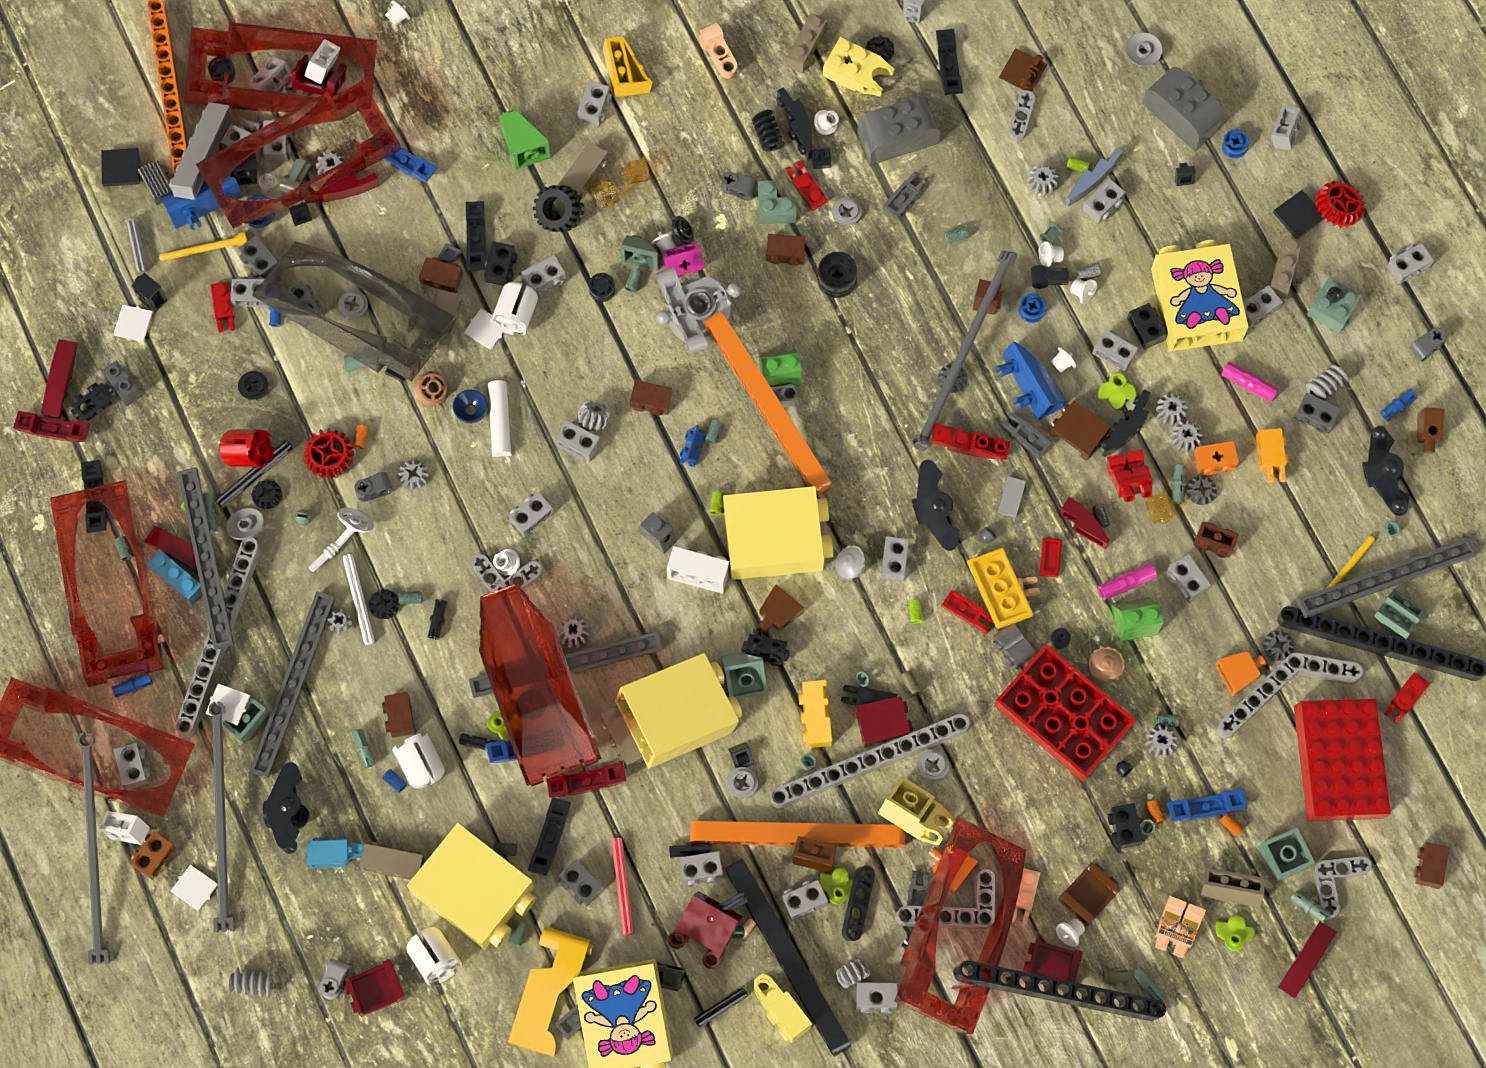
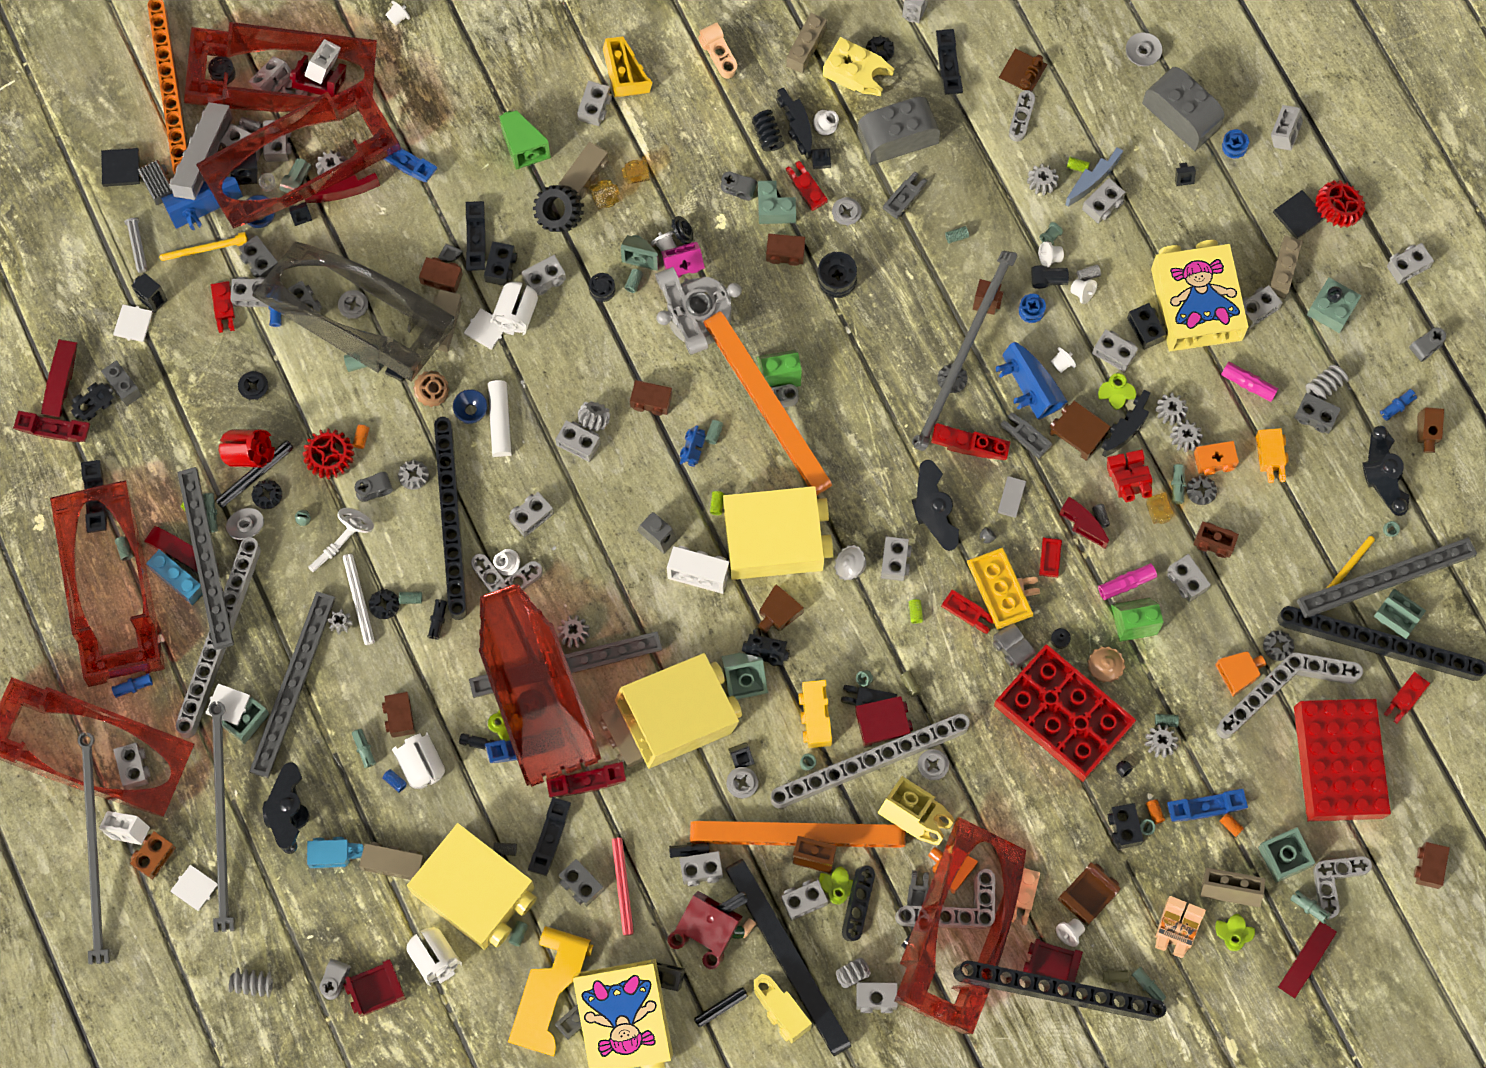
none -> black beam [434,417,467,620]

